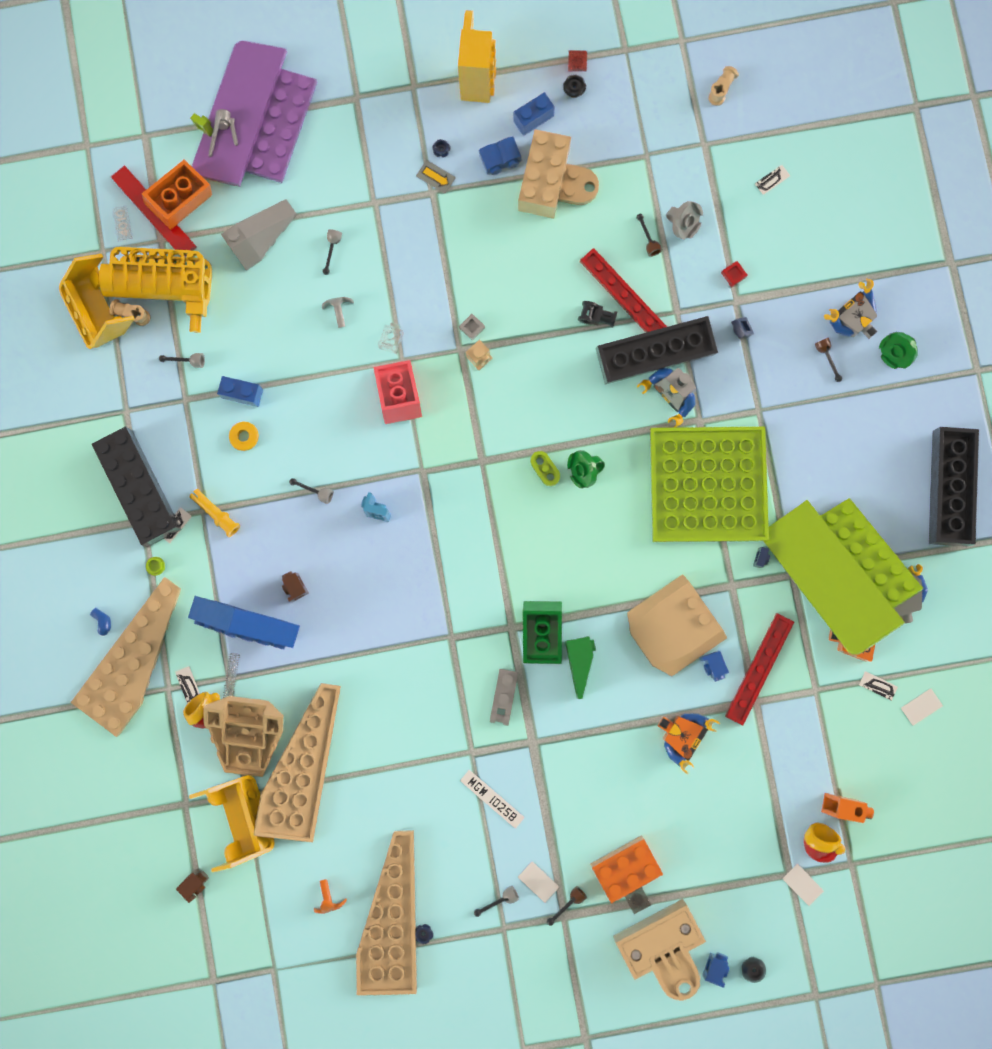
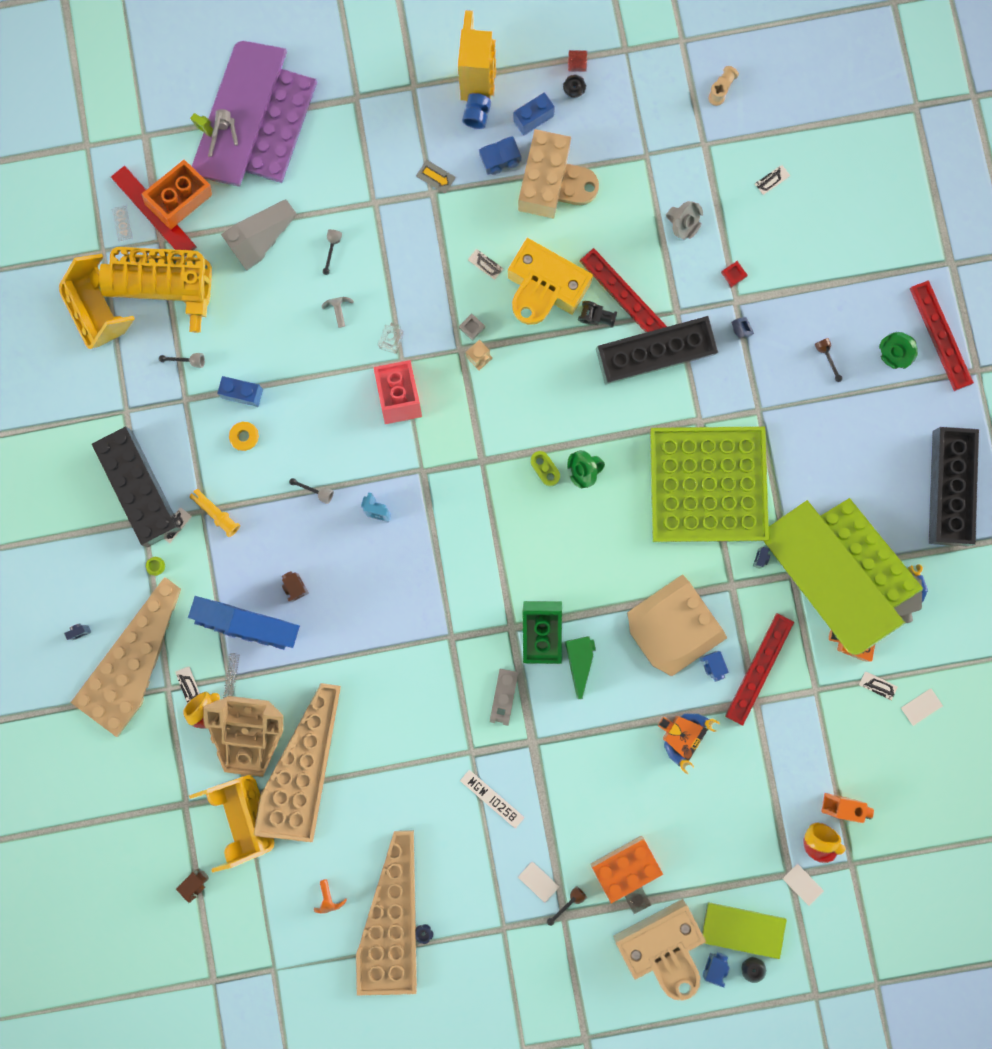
blue arm [90,608,111,636] -> none
tan connector [109,299,151,326] -> none
dark blue plate [432,139,451,158] -> none
hinge [474,886,519,917] -> none
hinge [636,213,662,257] -> none
torso [637,368,696,427] -> none
torso [824,278,878,339] -> none
none -> dark blue plate [64,623,91,640]
none -> blue wheel [462,93,491,129]
none -> clear sticker [468,249,504,280]
none -> yellow brick [508,238,593,325]
none -> lime tile [702,902,787,959]
none -> red tile [909,280,974,391]

